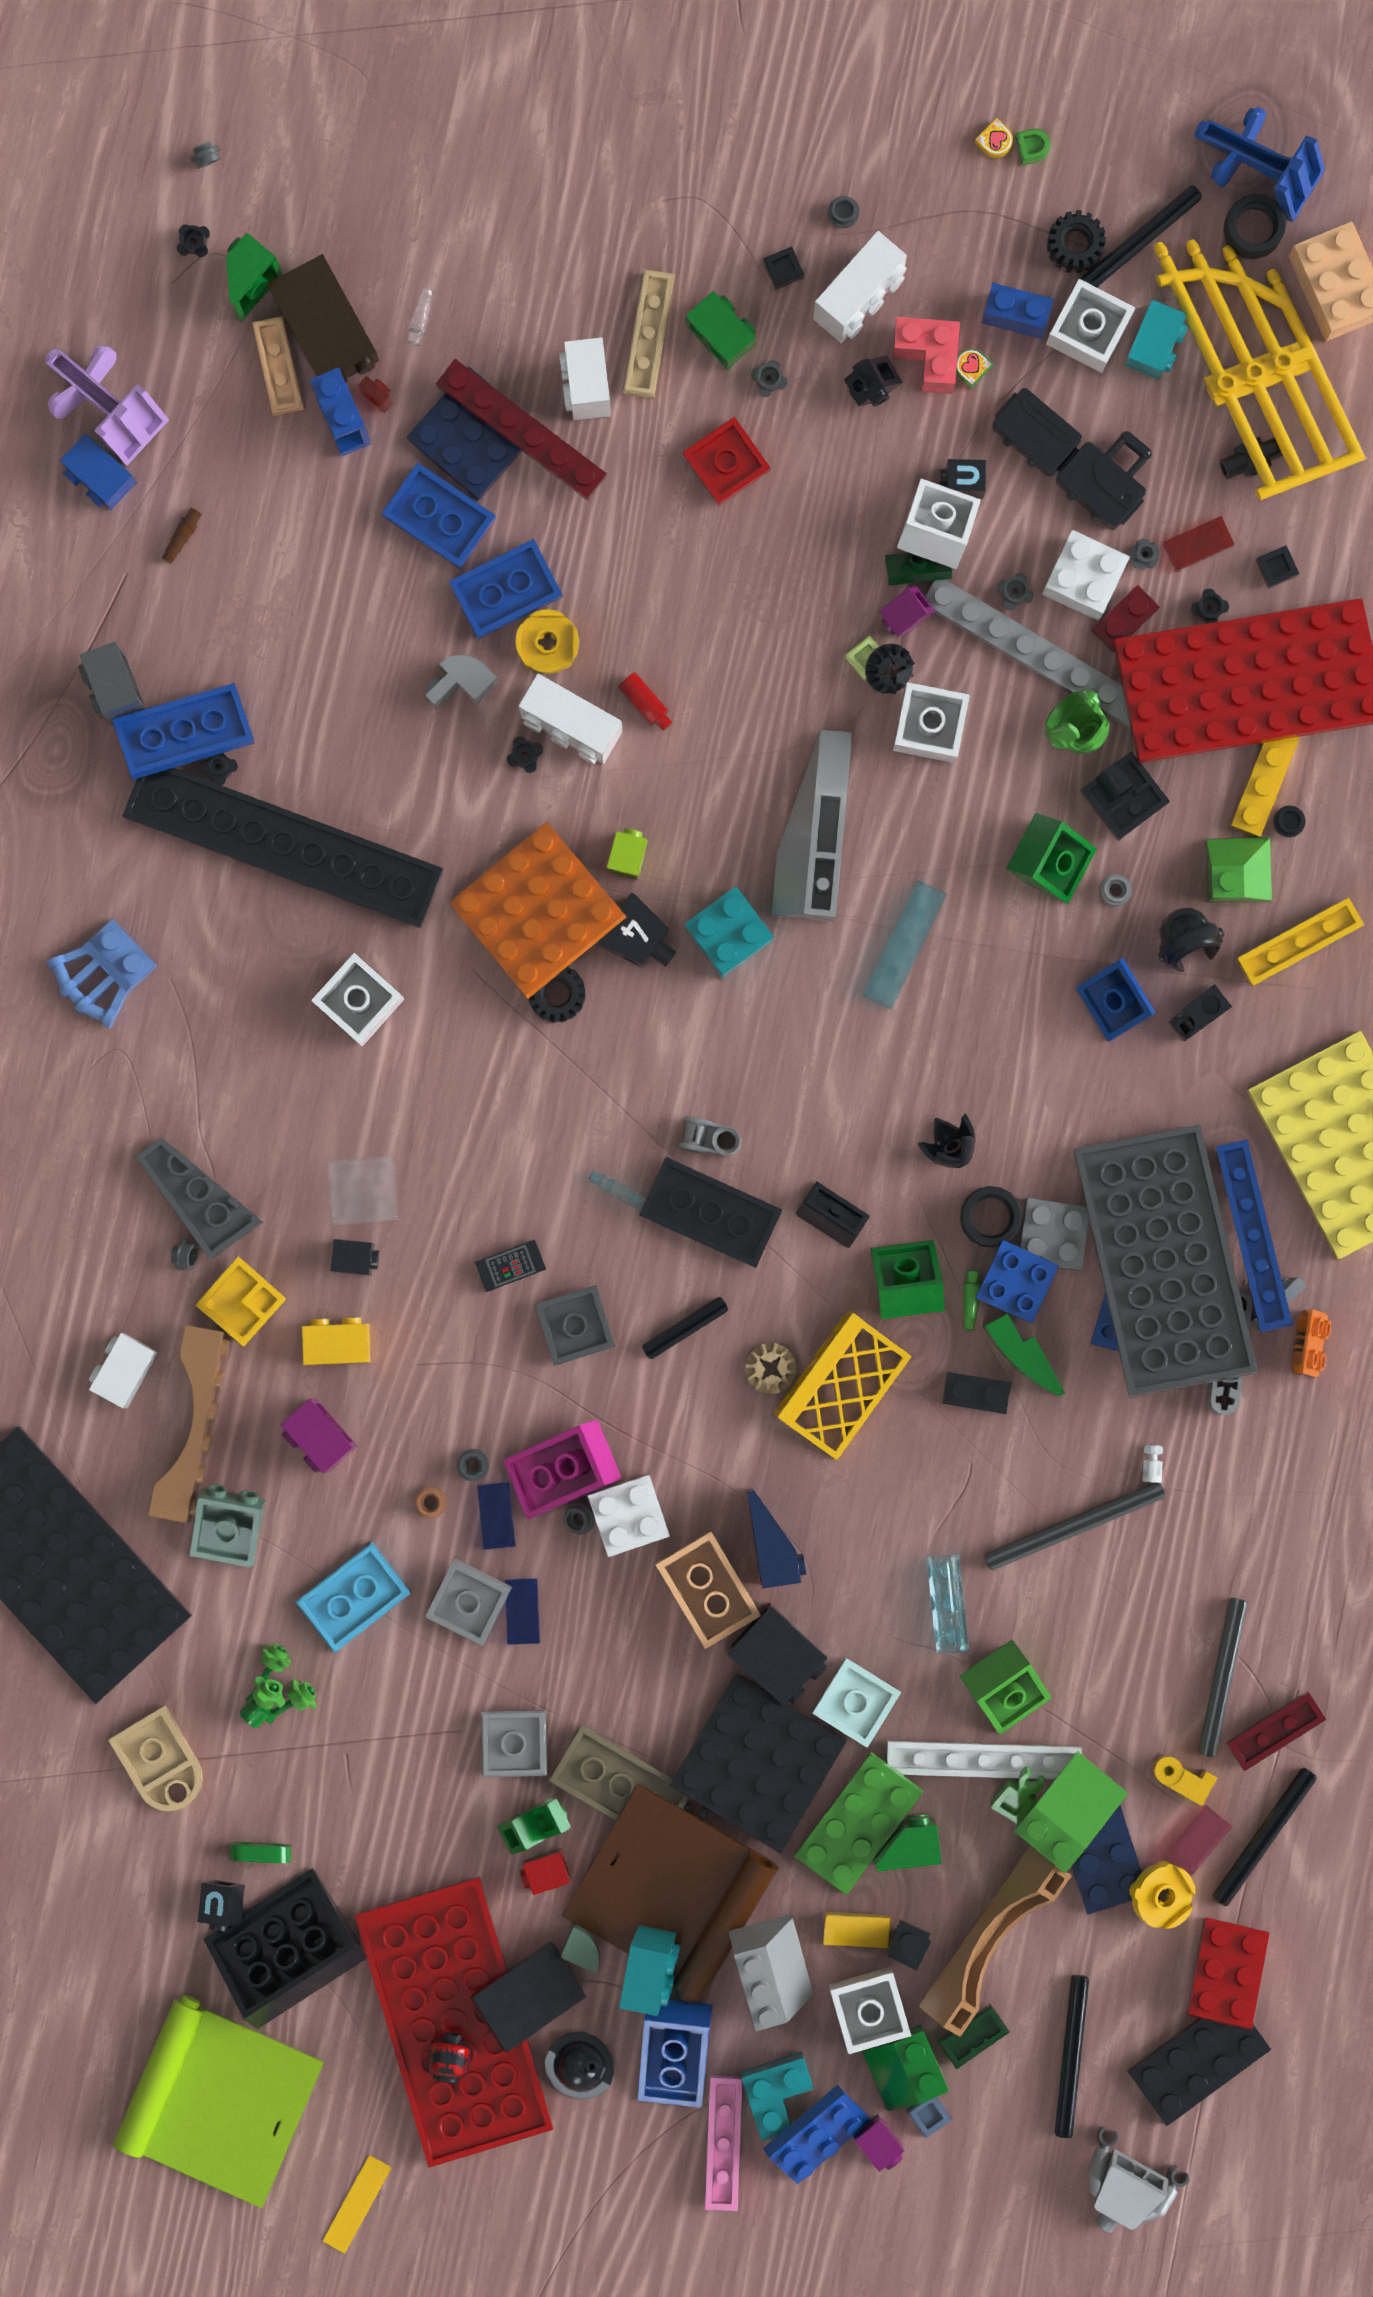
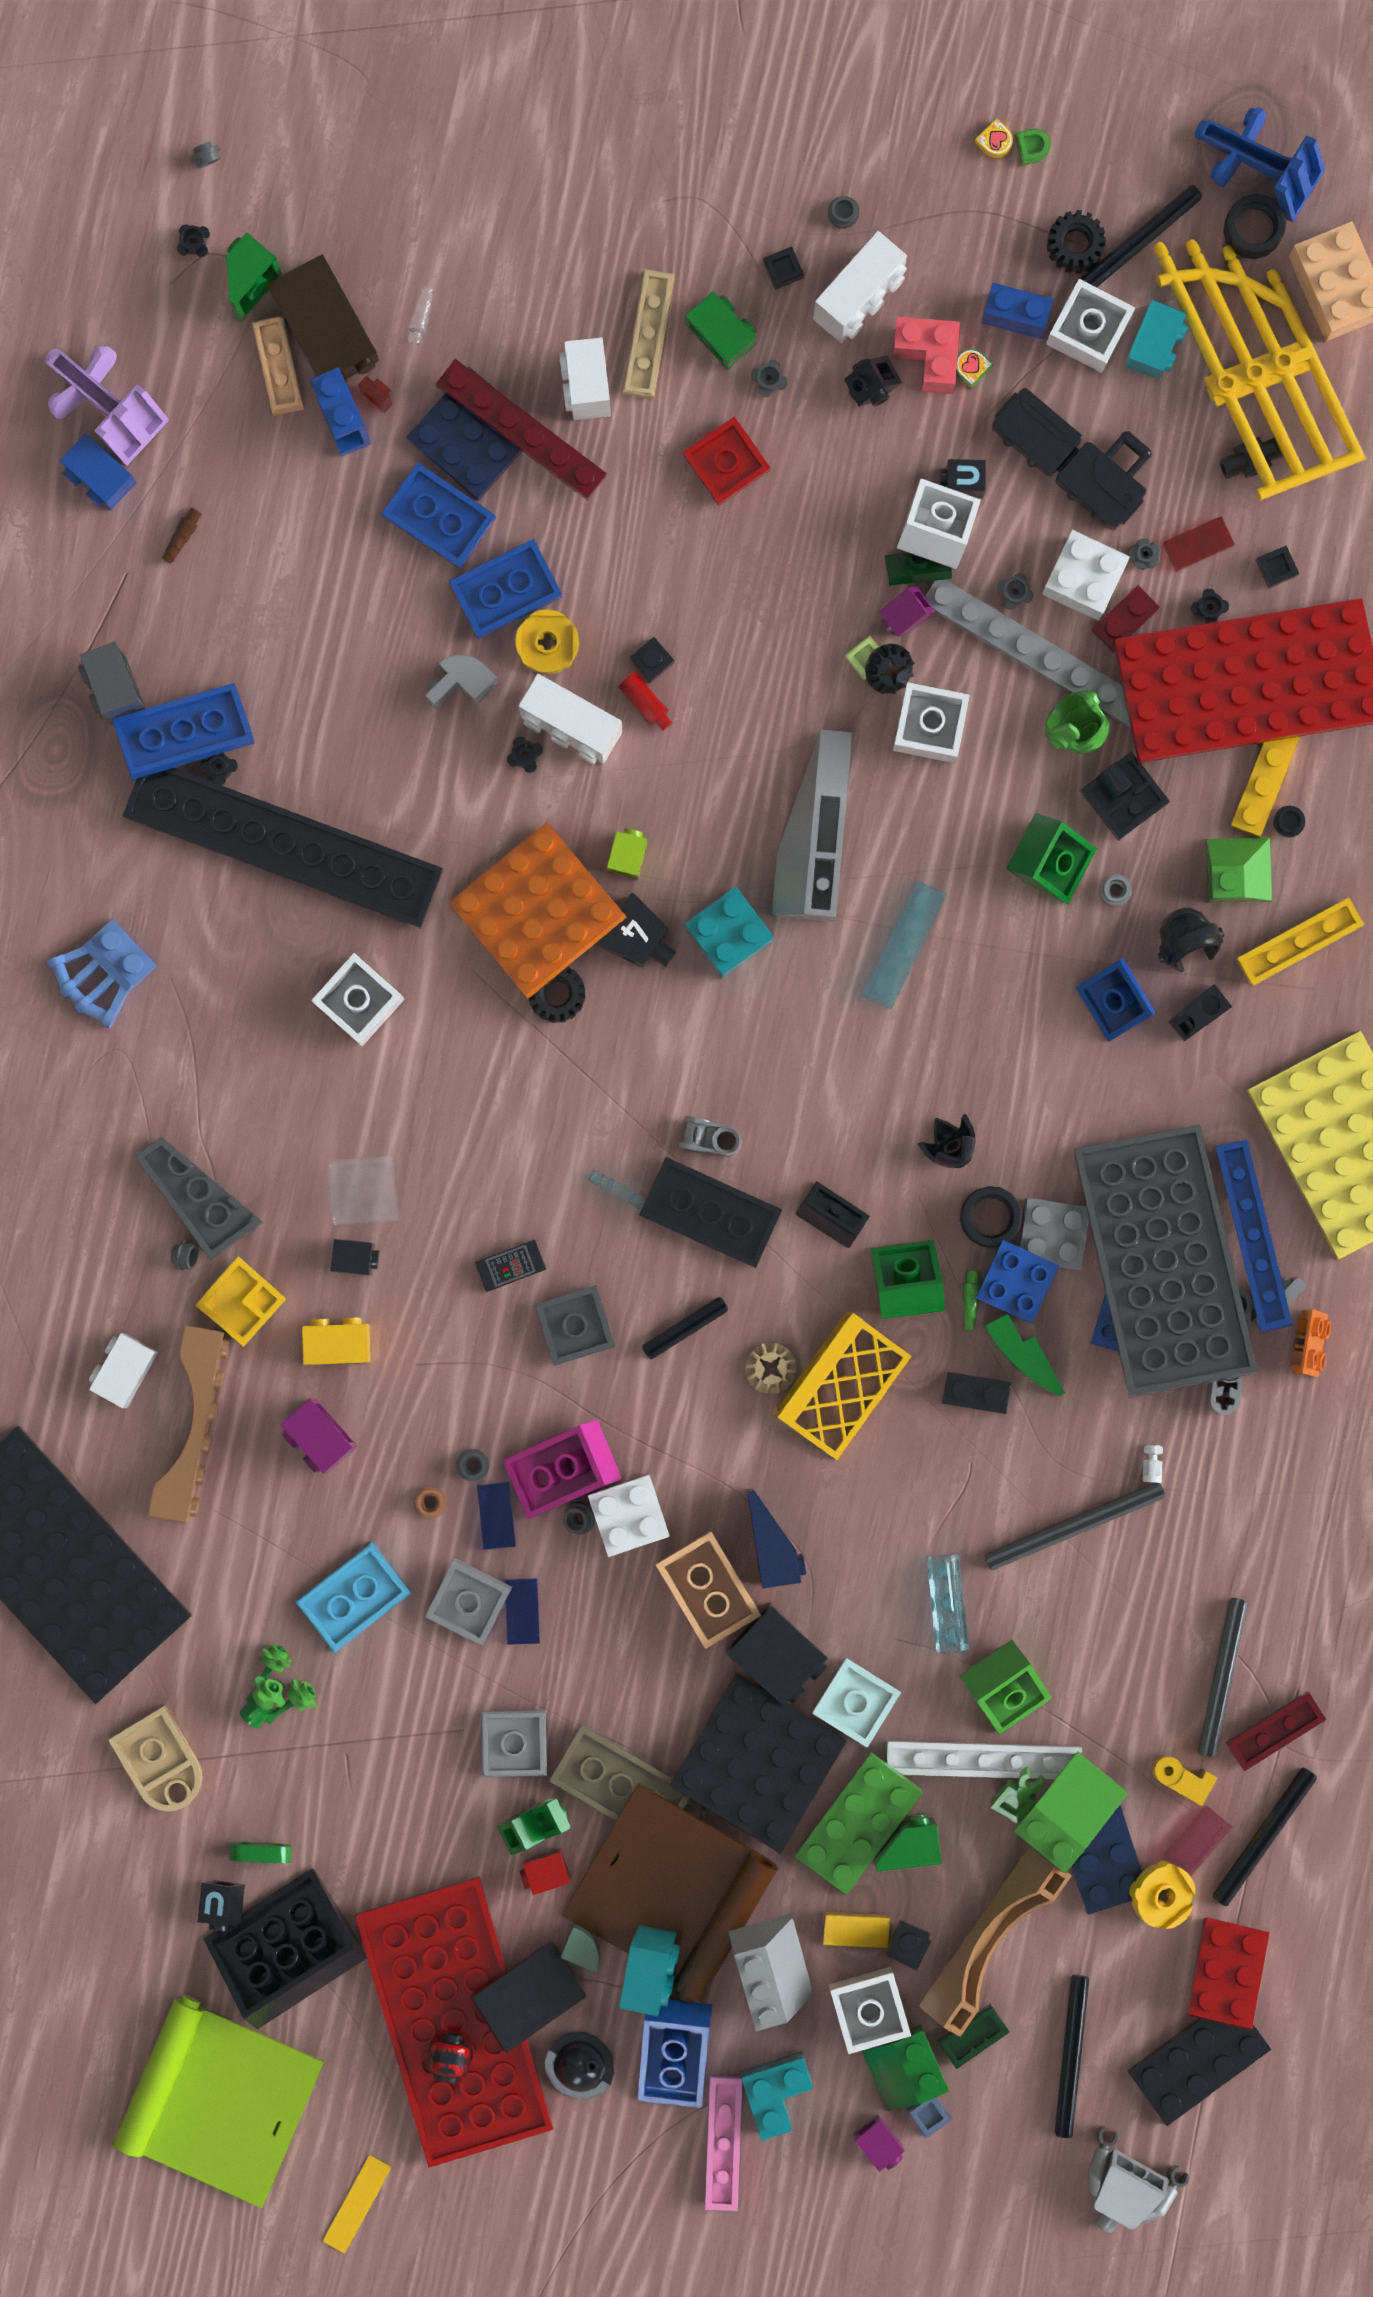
sand green plate [189,1484,266,1568] -> none
blue plate [763,2085,872,2184] -> none
none -> black plate [630,637,675,683]

